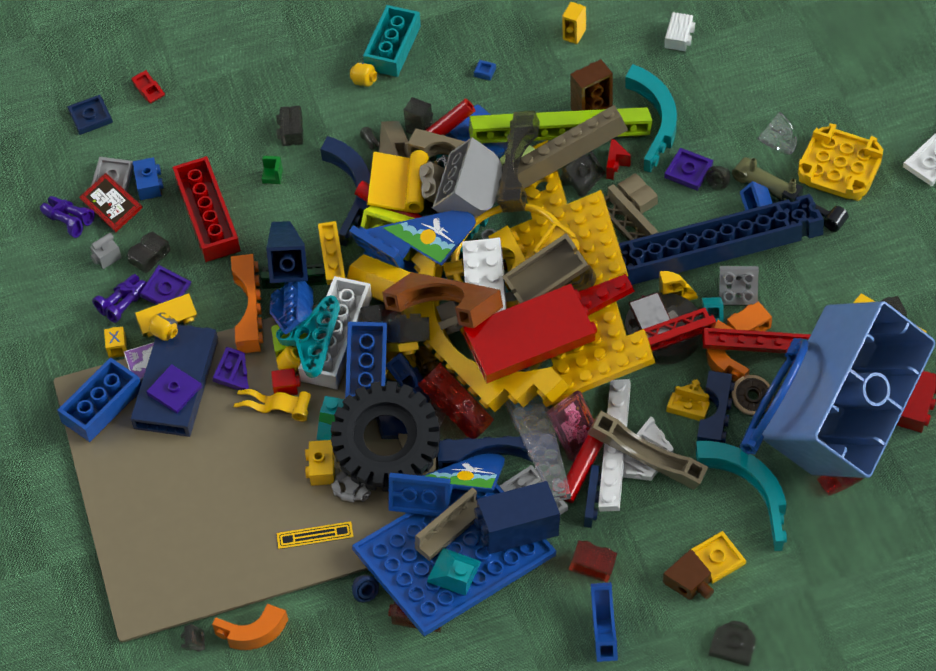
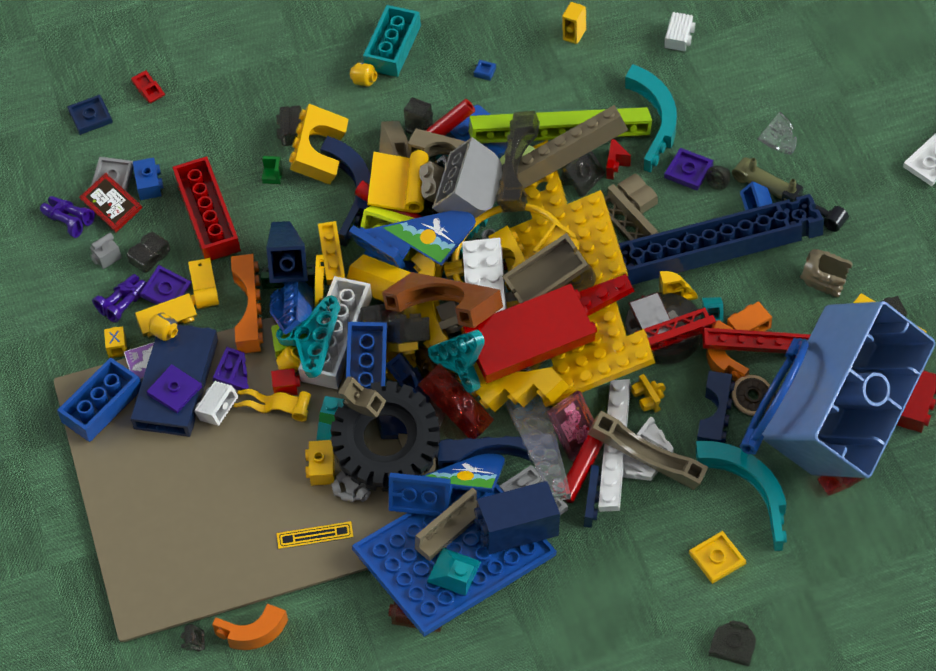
dark blue brick [351,575,379,603] -> none
clear smoke pin [360,127,380,150] -> none
clear red brick [569,540,617,583] -> none
reddish brown brick [570,59,613,111] -> none
blue arch [590,582,618,662] -> none
reddish brown torso [663,549,714,600] -> none
yellow slope [666,379,710,421] -> none
light grey plate [719,266,759,305] -> none
yellow plate [798,123,884,201] -> none
none -> yellow door [188,258,219,309]
none -> white brick [194,381,238,426]
none -> yellow arch [289,104,349,185]
none -> yellow tile [315,255,324,307]
none -> dark tan brick [338,376,386,418]
none -> teal beam [428,330,485,393]
none -> yellow hips [631,374,666,413]
none -> dark tan piece [799,249,853,297]

